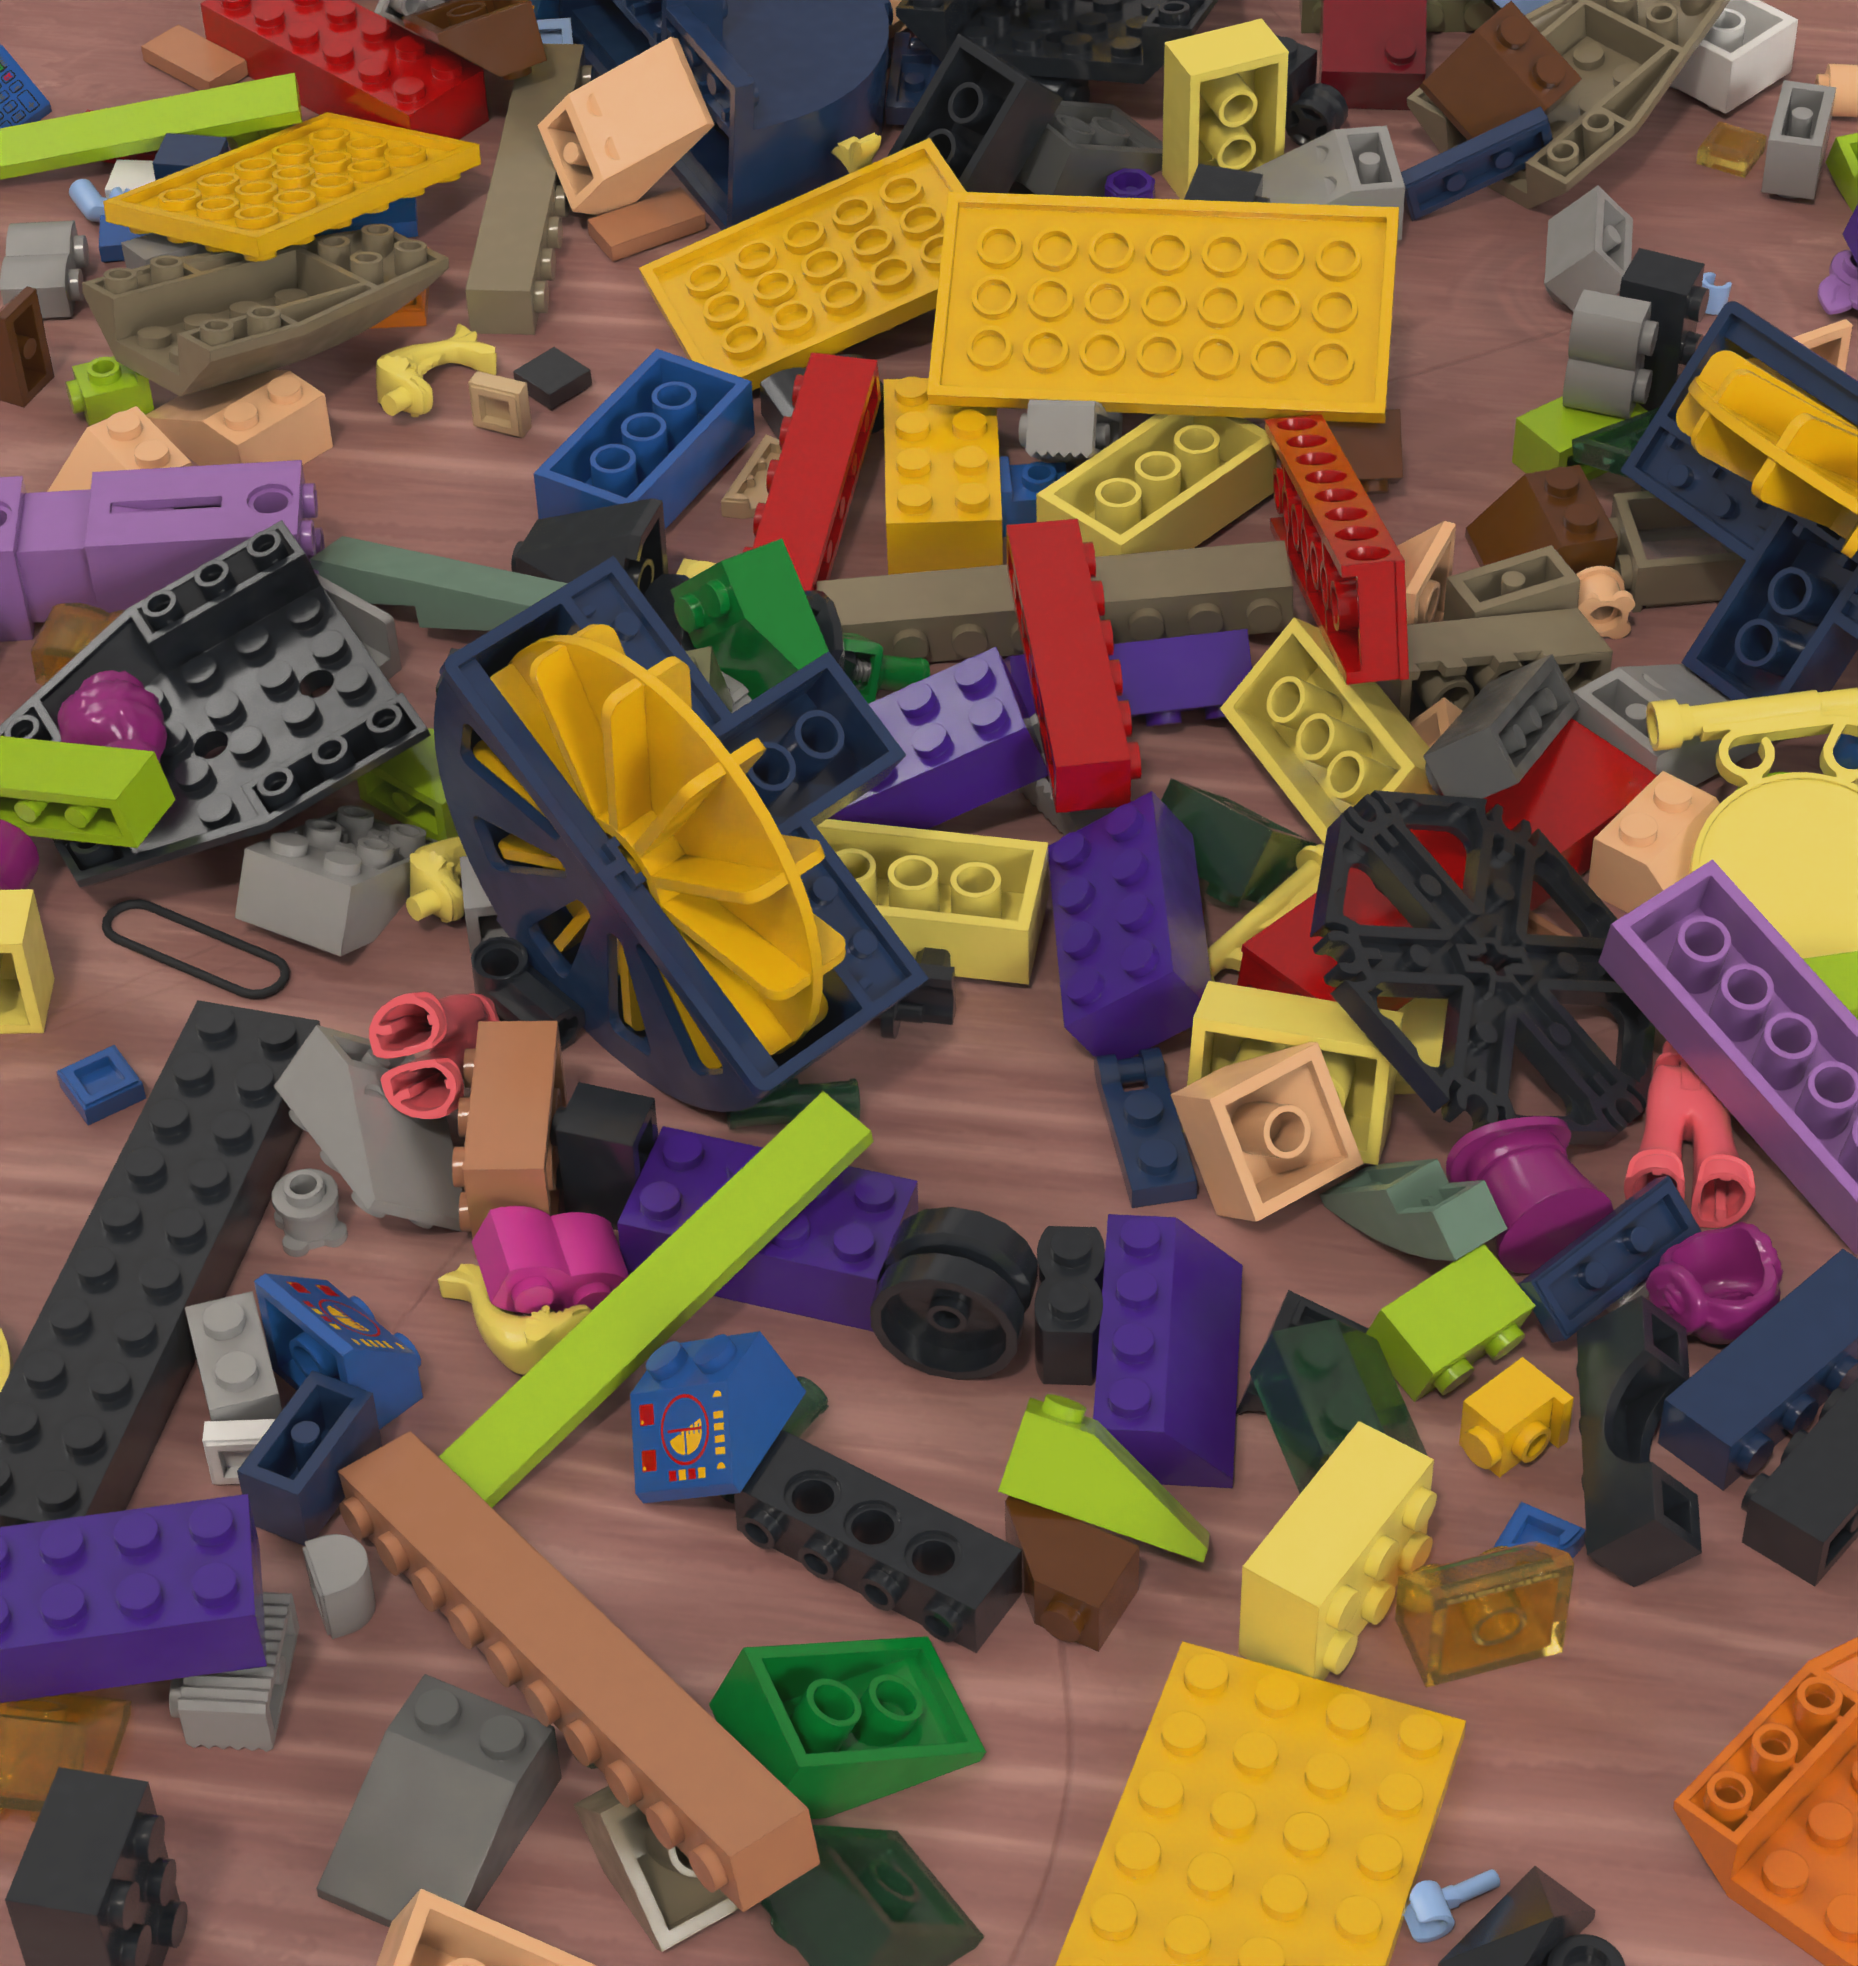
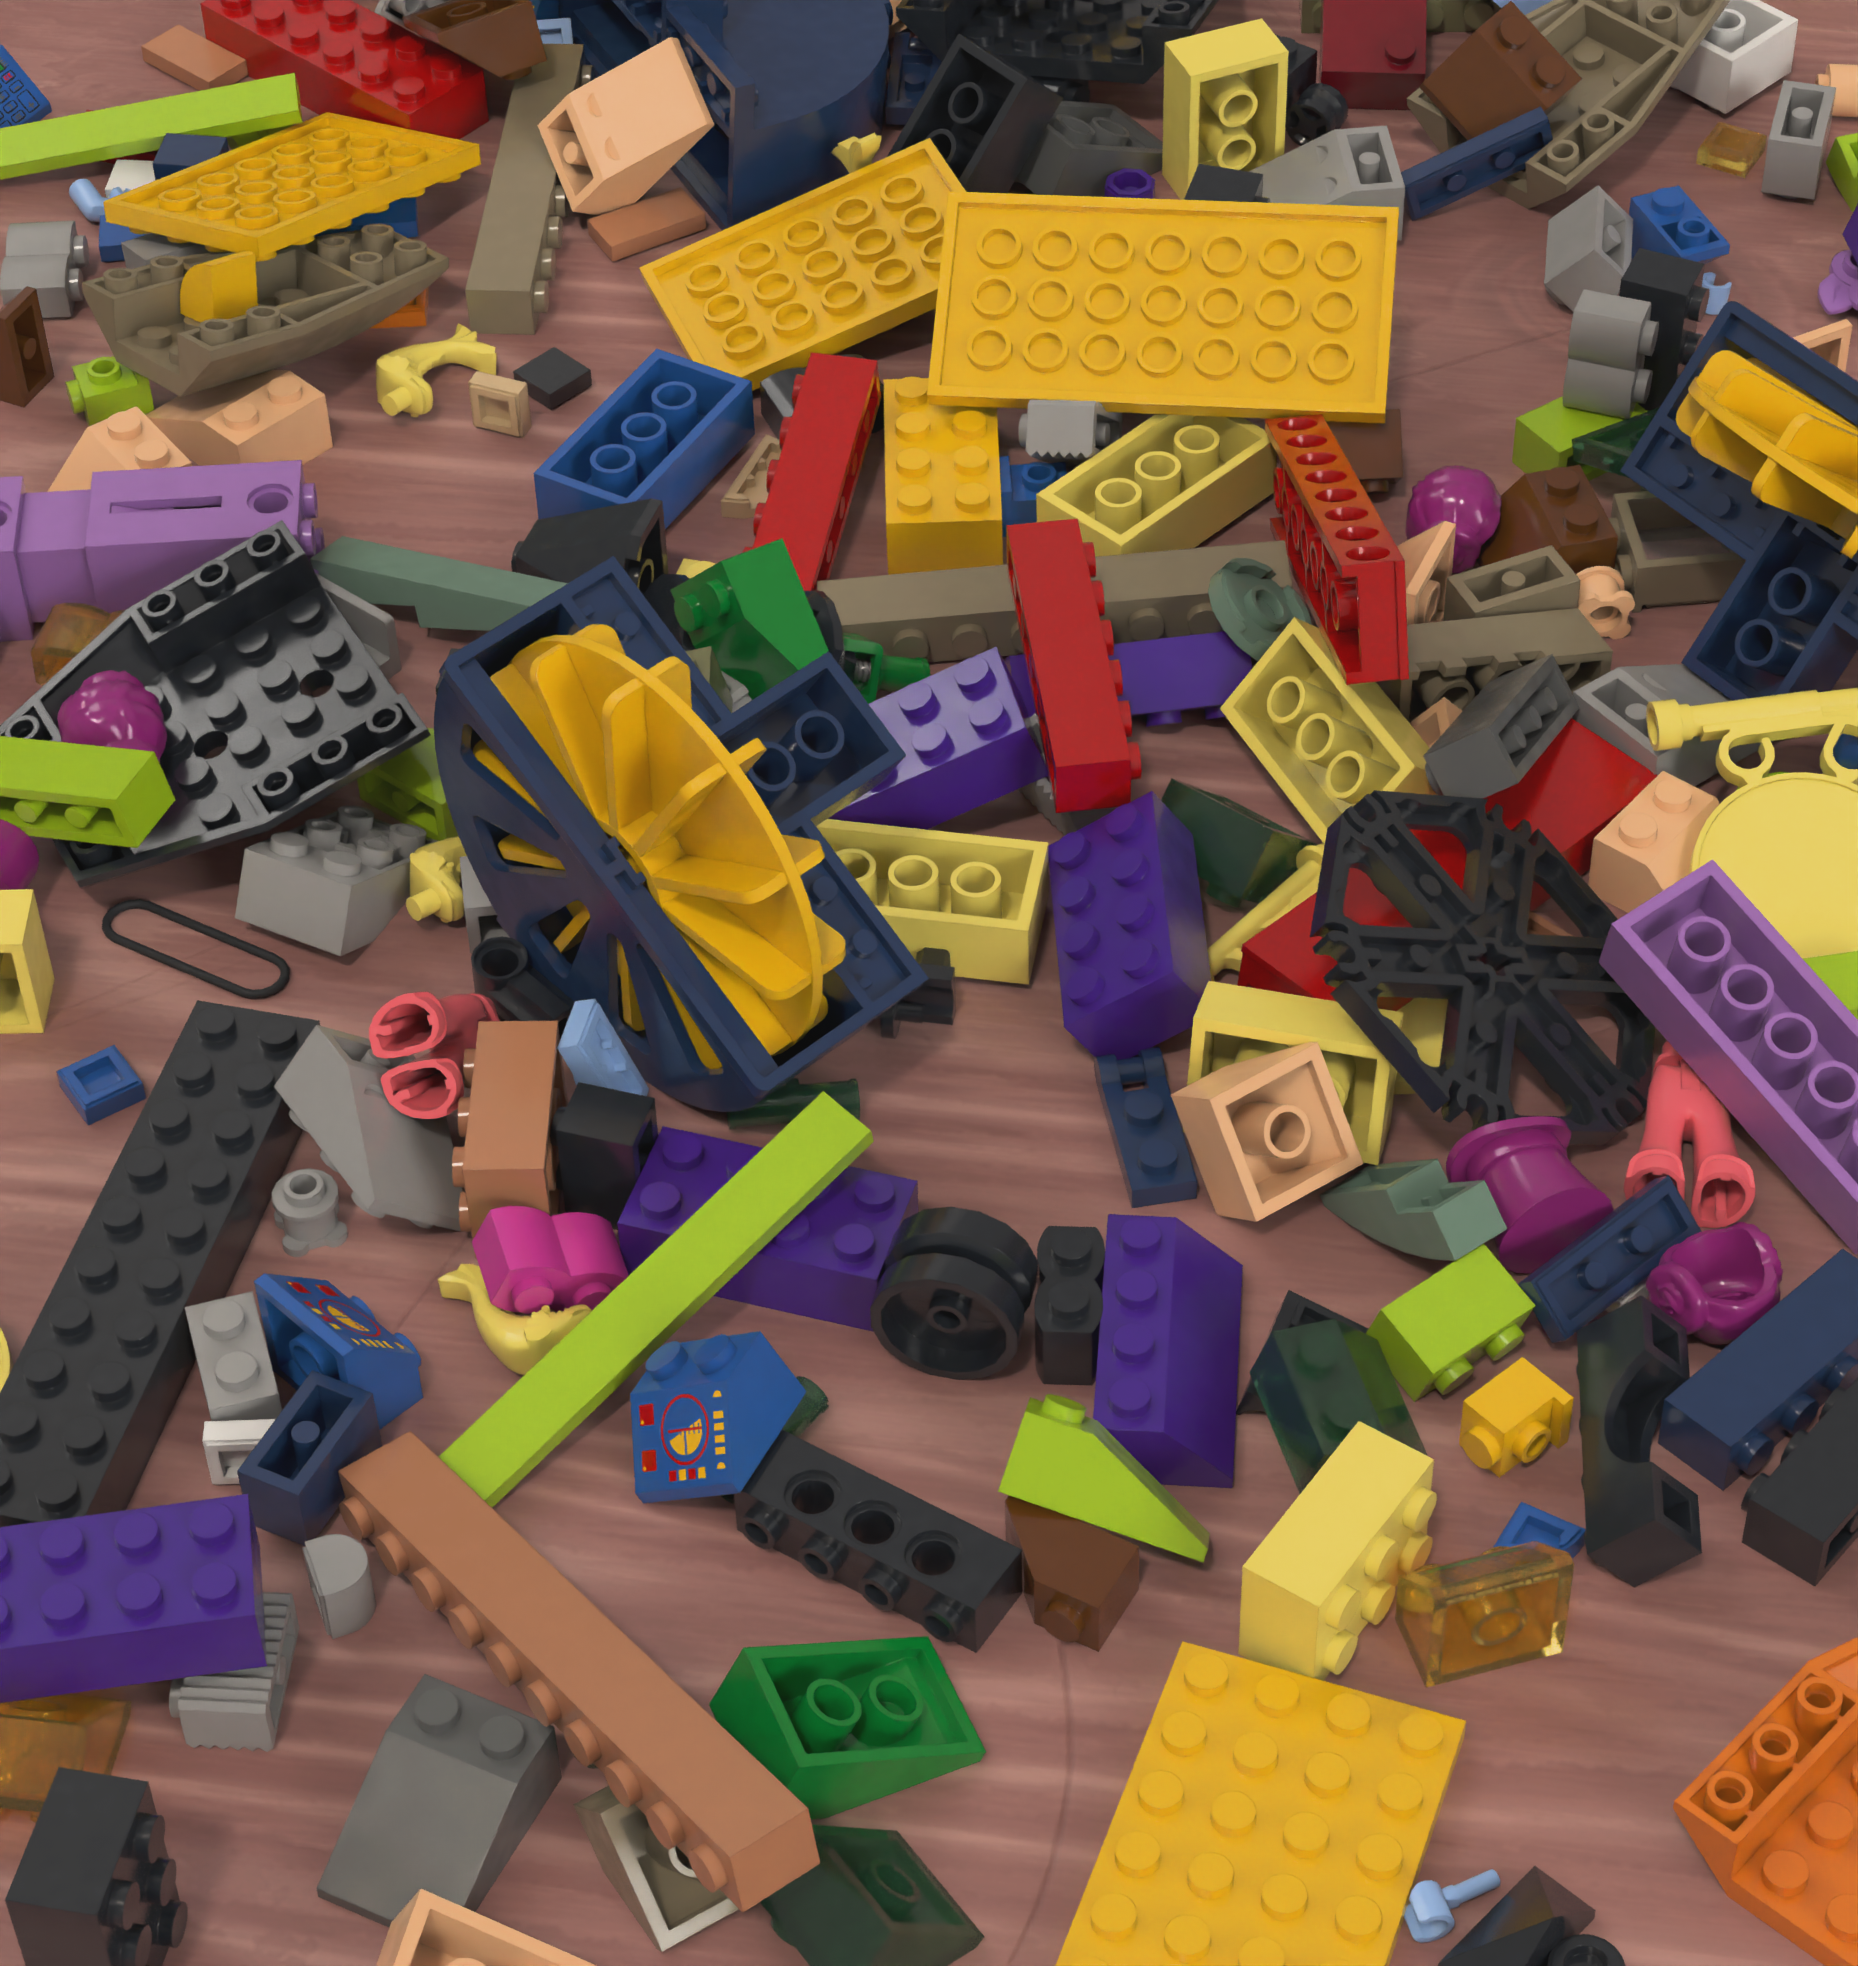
none -> yellow brick [180,251,258,323]
none -> light blue plate [557,999,649,1096]
none -> sand green tile [1208,558,1312,661]
none -> magenta hair [1405,465,1502,574]
none -> blue slope [1629,185,1730,264]

